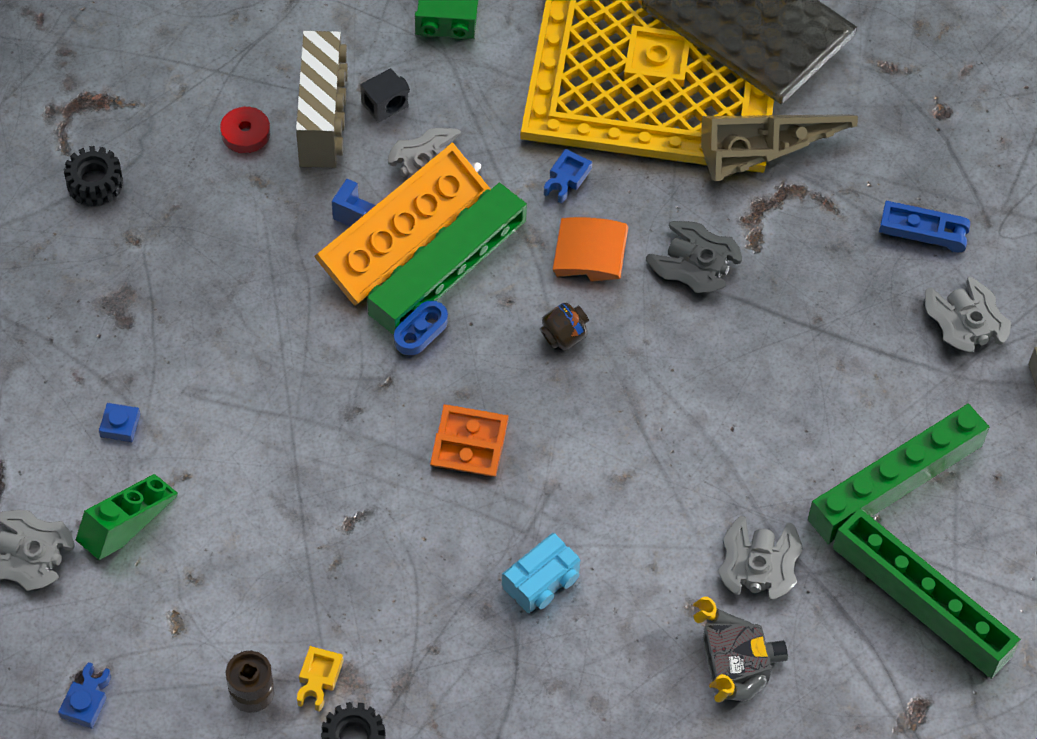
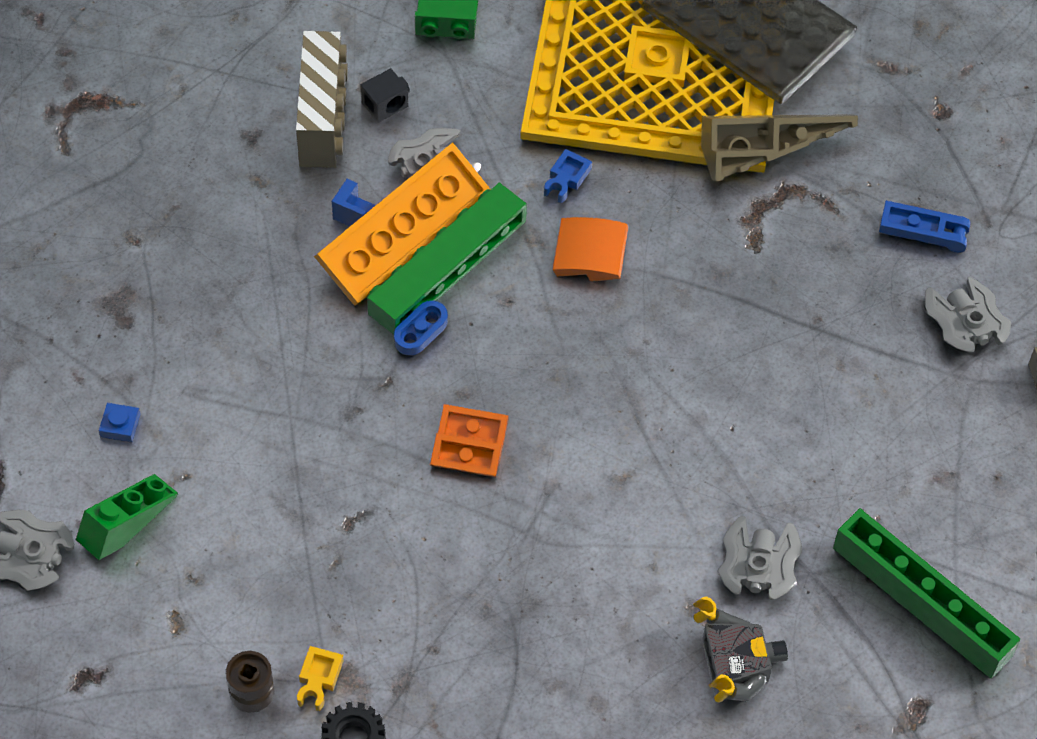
blue plate [58,662,111,729] -> none
black tyre [64,146,123,206] -> none
red piece [220,106,270,153] -> none
medium azure brick [502,533,581,613] -> none
dark brown head [540,303,589,351] -> none
dark grey piece [646,221,742,293] -> none
green brick [807,403,990,544] -> none

